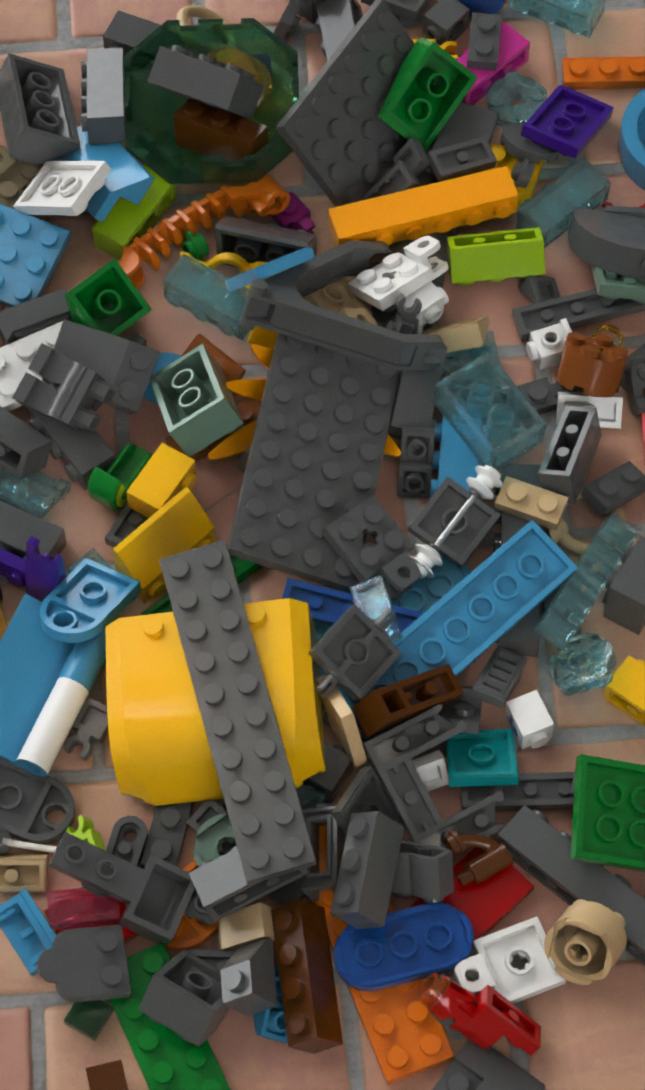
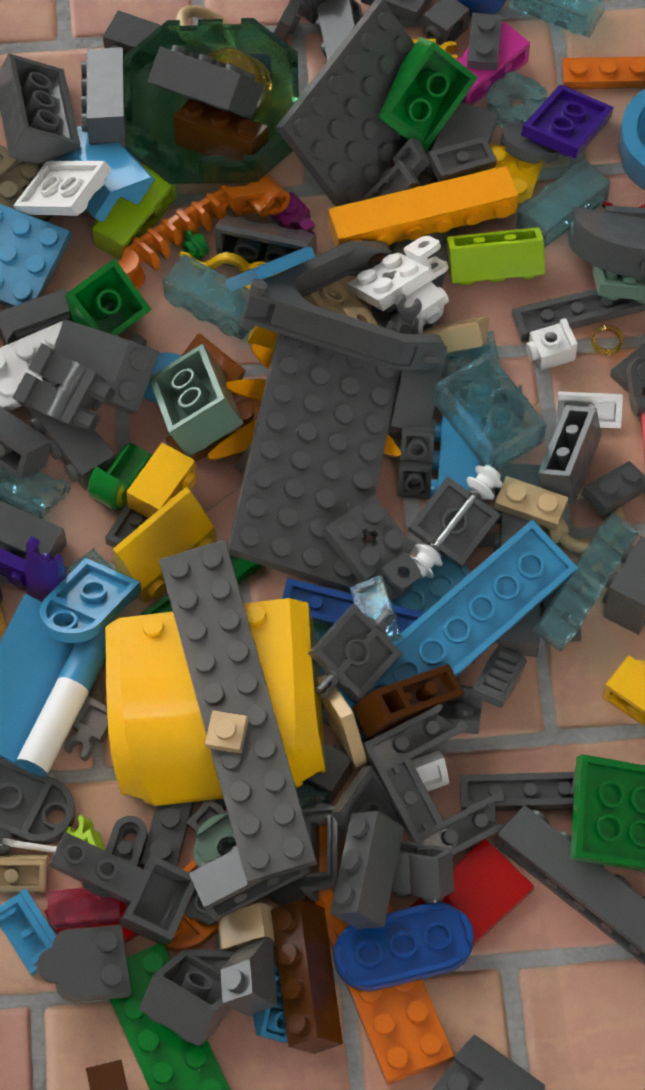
clear green tile [64,1000,114,1041] -> none
red plate [418,973,541,1056] -> none
reddish brown plant [443,830,513,887] -> none
teal tile [445,729,519,787] -> none
white plate [451,916,566,1004] -> none
white brick [504,690,554,750] -> none
dark grey plate [511,158,535,188] -> none
dark grey plate [517,377,577,418] -> none
dark grey slope [519,276,560,304] -> none
tan brick [544,899,627,985] -> none
clear light blue plate [548,633,616,696] -> none
dark orange brick [556,333,628,397] -> none
none -> tan plate [205,710,249,754]

